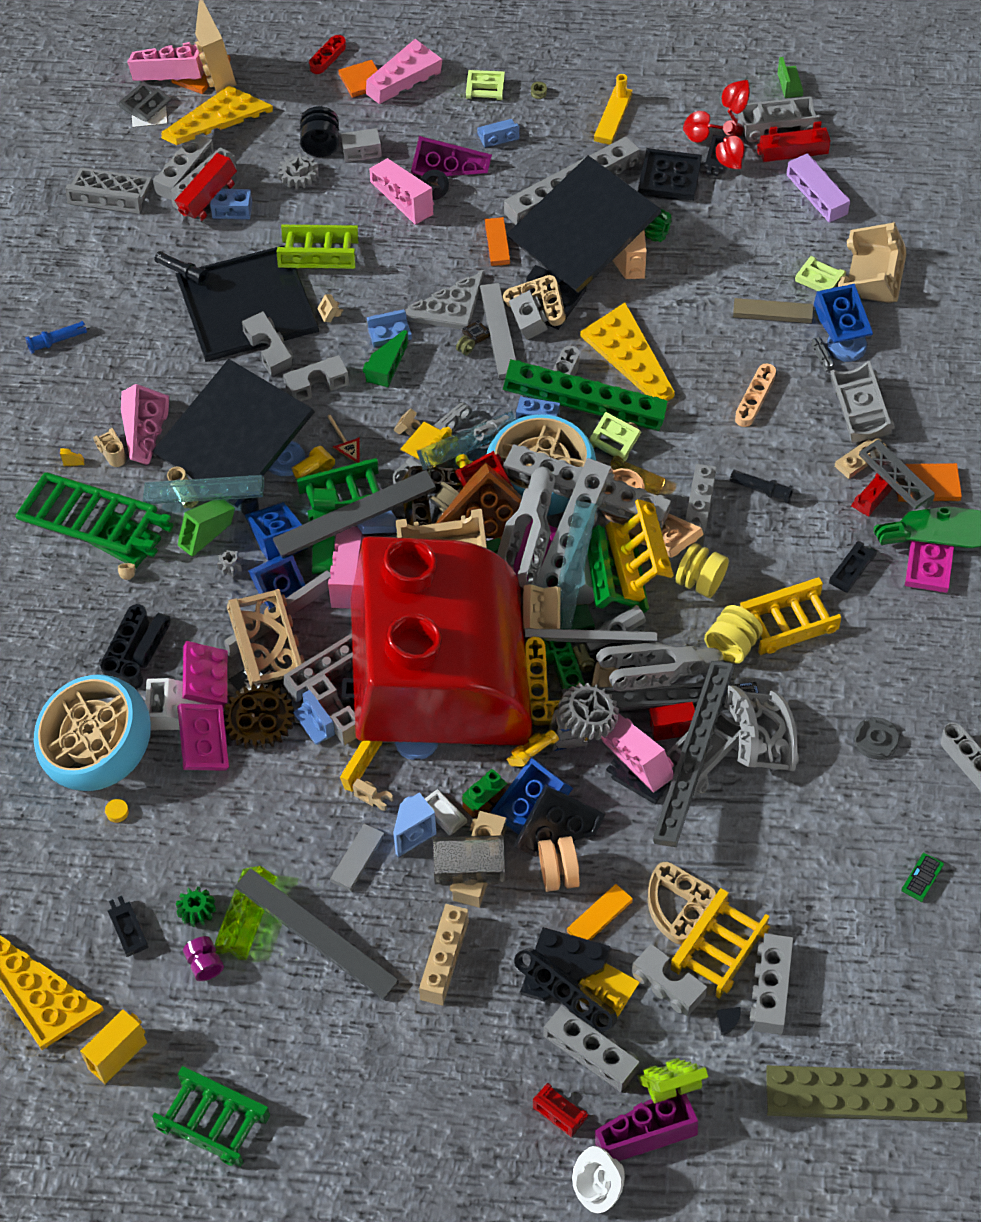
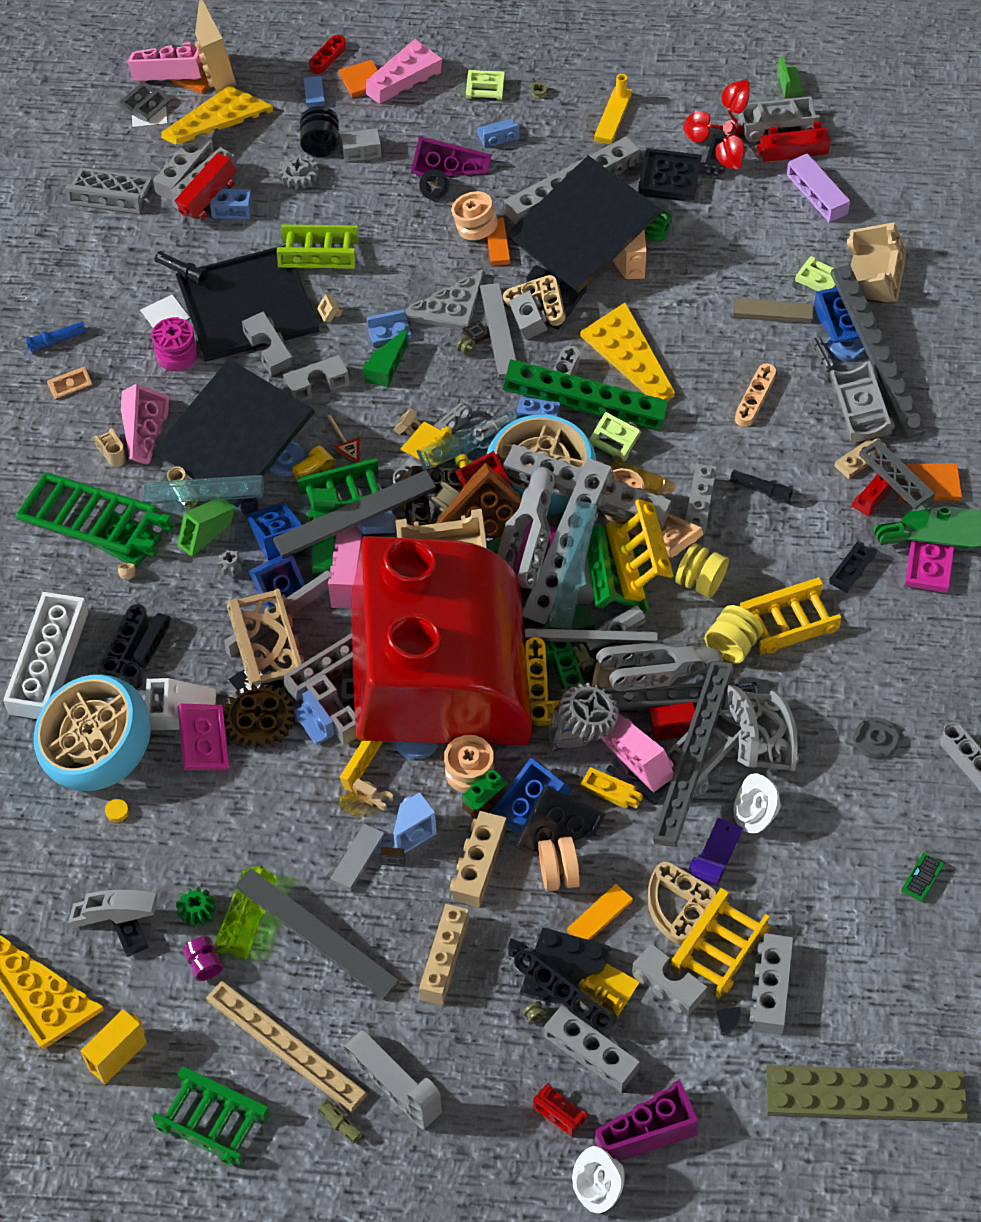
yellow tile [60,448,84,467] -> none
dark pink plate [182,641,228,708] -> none
bright pink wedge [369,158,434,225] -> none
white tile [425,789,467,836] -> none
clear smoke slope [433,835,505,886] -> none
yellow plate [506,730,559,766] -> none
tan bracket [522,584,560,632] -> none
lime plate [637,1058,708,1103] -> none
none -> white brick [3,592,88,719]
none -> light nougat slope [47,366,93,399]
none -> light grey slope [68,890,159,928]
none -> white sticker [140,295,190,328]
none -> dark pink wheel [152,317,197,371]
none -> tan tile [206,981,368,1114]
none -> medium blue tile [303,76,325,108]
none -> olive pin [317,1099,364,1144]
none -> clear yellow plate [338,791,360,816]
none -> light grey beam [343,1030,442,1130]
none -> tile [380,847,405,867]
none -> light nougat wheel [444,735,494,793]
none -> light nougat wheel [451,191,498,240]
none -> black tile [508,938,531,962]
none -> olive bush [523,1001,547,1024]
none -> yellow hinge [580,767,643,808]
none -> dark purple door [688,818,743,886]
none -> white hat [733,774,781,833]
none -> dark grey plate [830,265,927,440]

